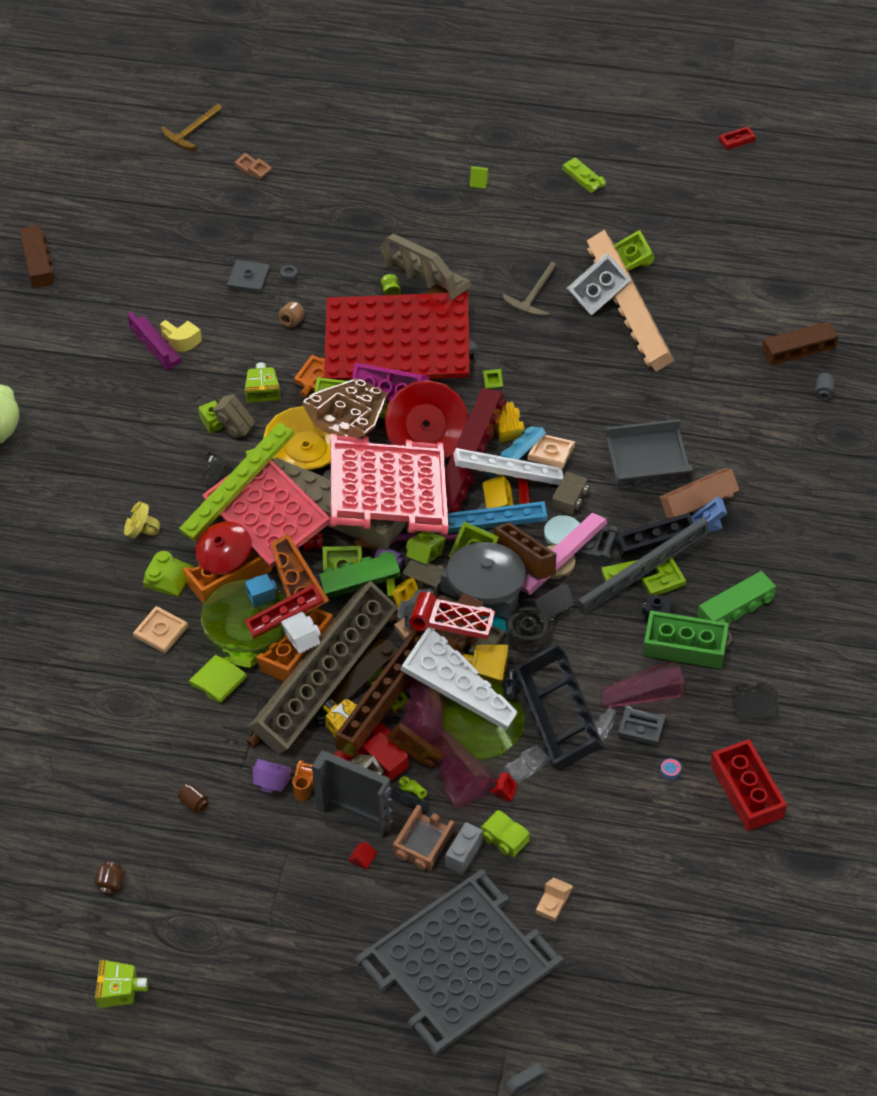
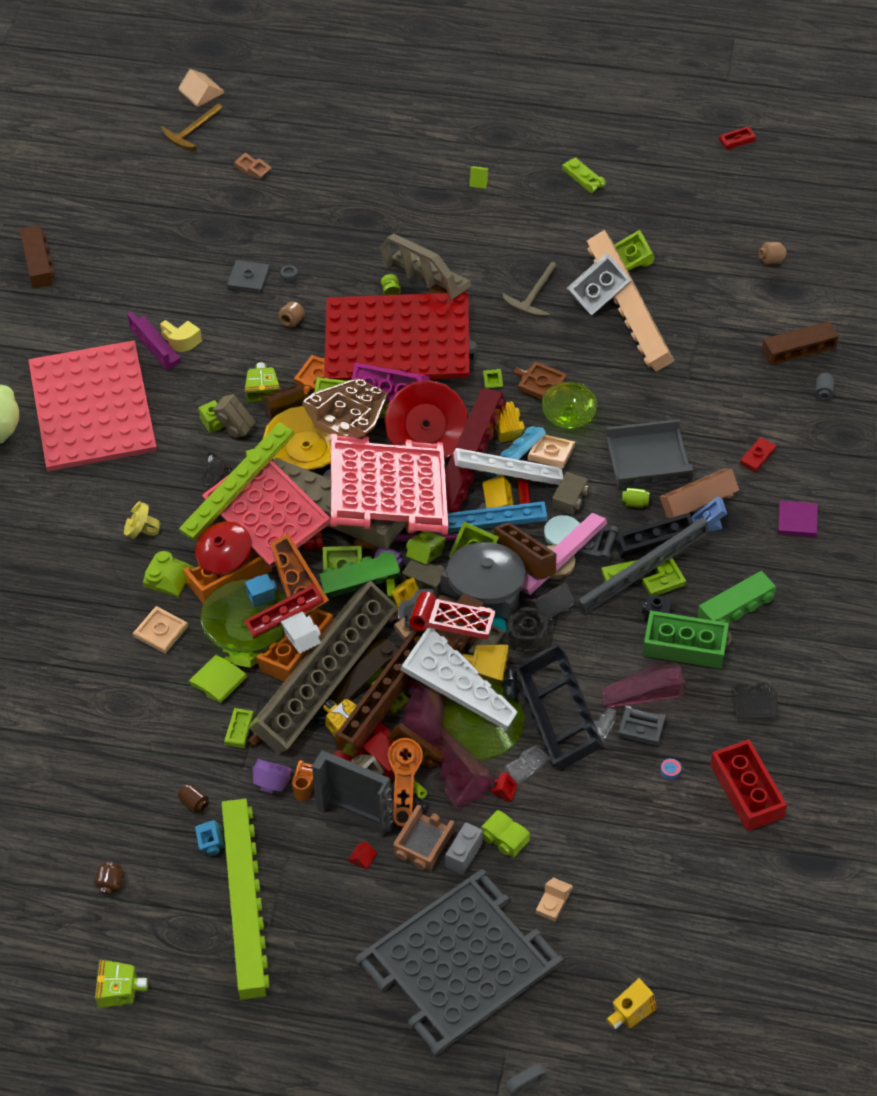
none -> coral plate [28,340,157,472]
none -> light nougat slope [178,69,224,107]
none -> dark azure brick [195,820,225,856]
none -> lime brick [222,799,270,1000]
none -> lime plate [224,708,254,749]
none -> reddish brown slope [261,385,305,418]
none -> orange beam [388,738,423,827]
none -> dark orange plate [514,362,572,403]
none -> clear neon green dish [542,382,597,428]
none -> yellow torso [607,978,657,1029]
none -> lime brick [622,488,649,508]
none -> red plate [740,437,776,472]
none -> medium nougat head [759,242,786,265]
none -> magenta tile [778,501,818,537]

